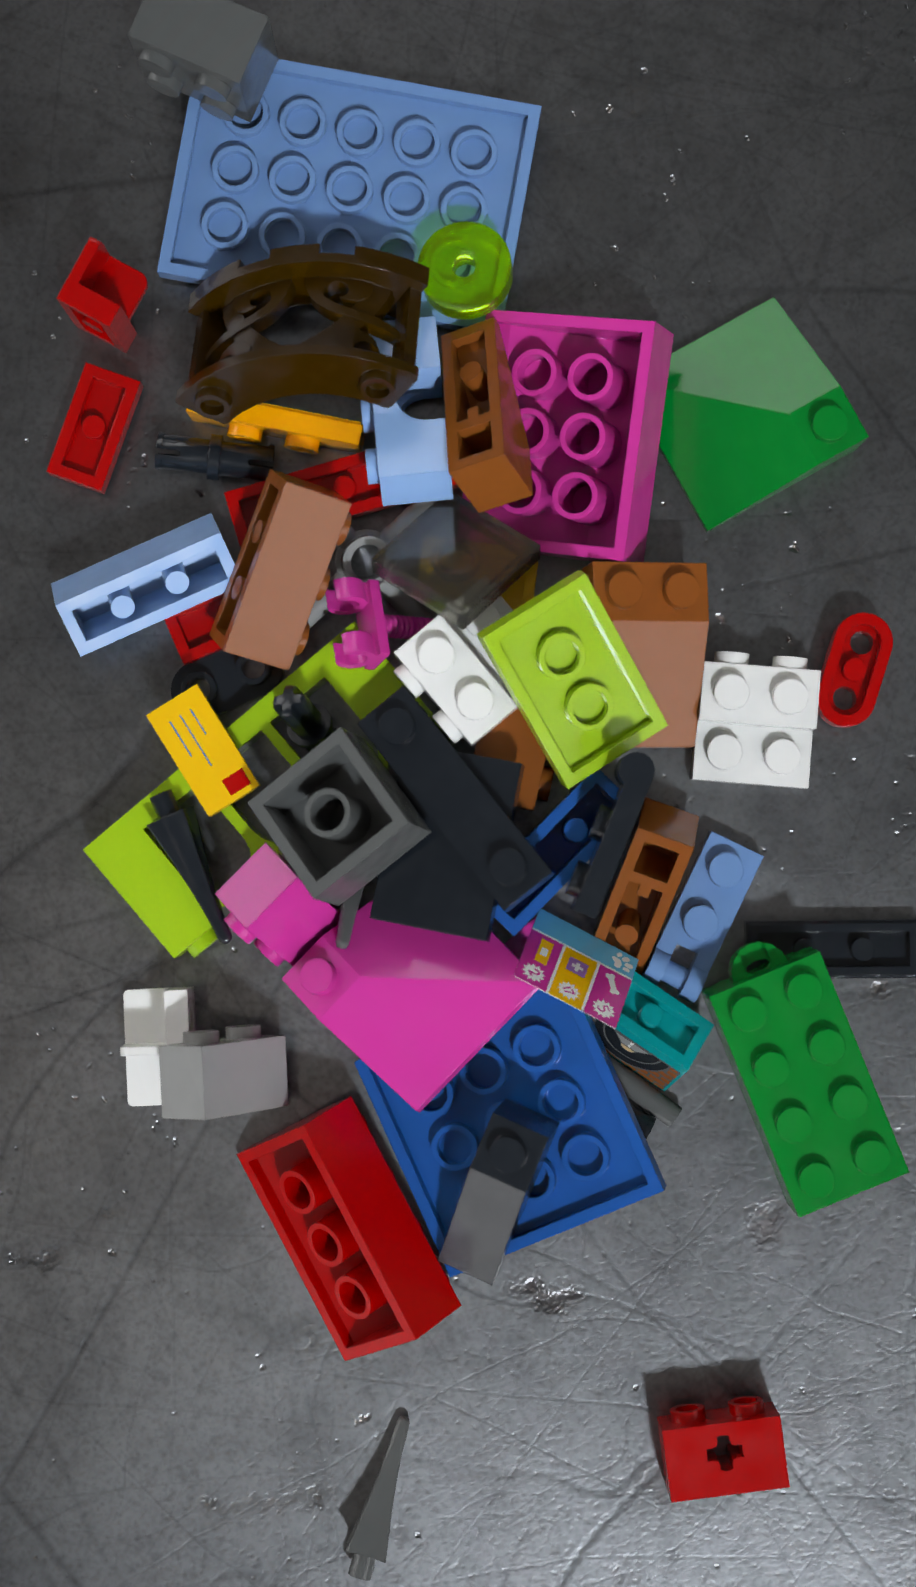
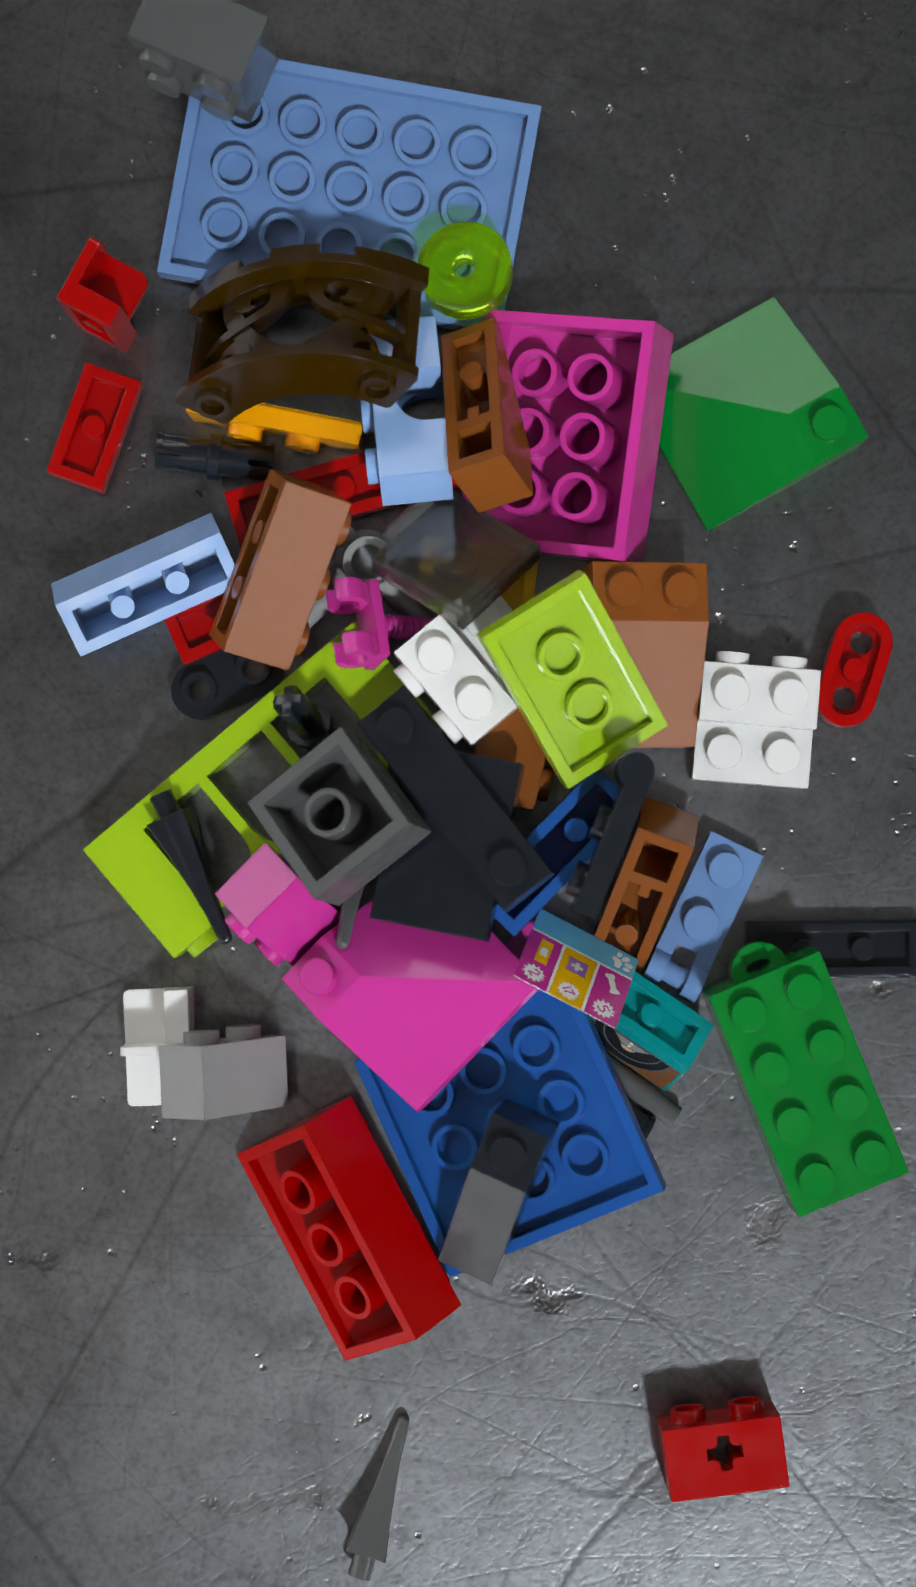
yellow tile [146,684,261,817] -> none

